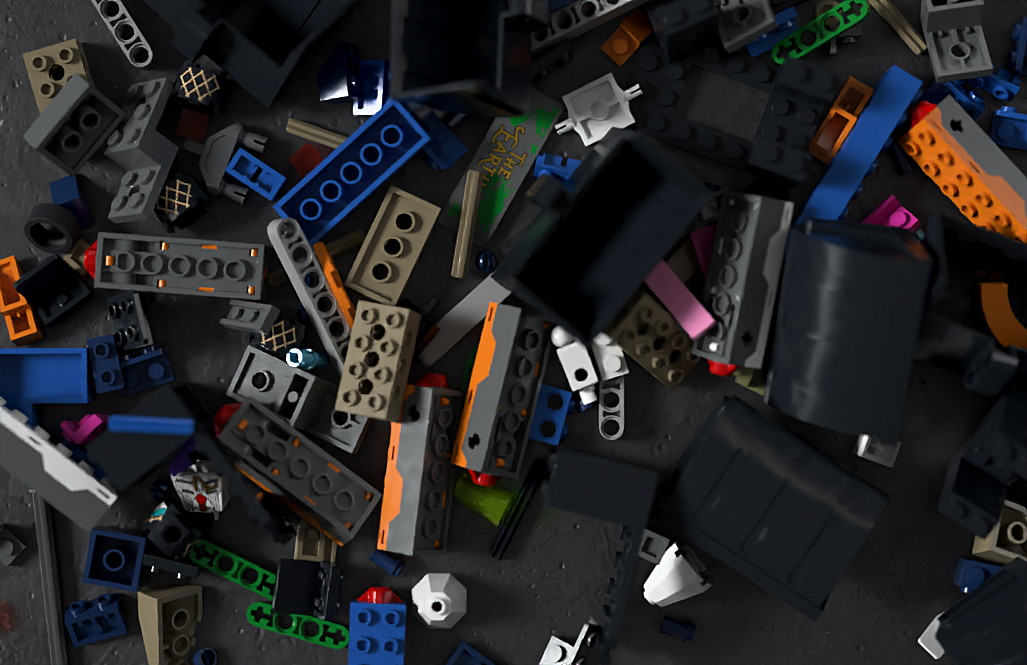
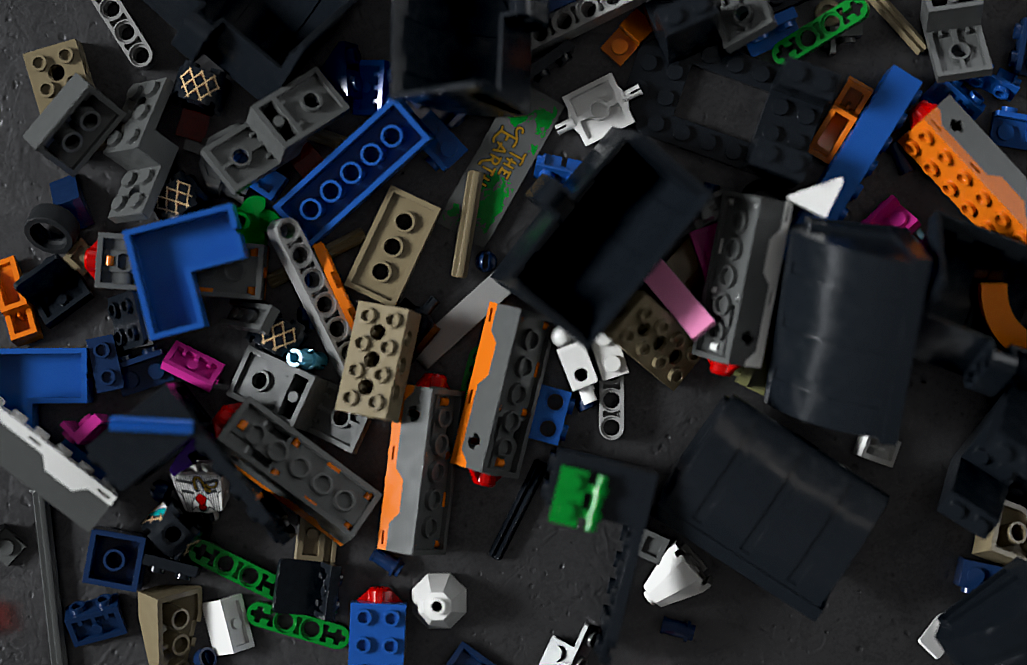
clear neon green plant [453,474,515,528] -> none
none -> blue piece [122,203,250,341]
none -> dark pink bracket [160,340,225,393]
none -> dark grey bracket [201,66,350,196]
none -> white panel [202,593,255,656]
none -> green plate [236,195,280,246]
none -> green plate [548,465,609,533]
none -> white slope [786,177,844,219]

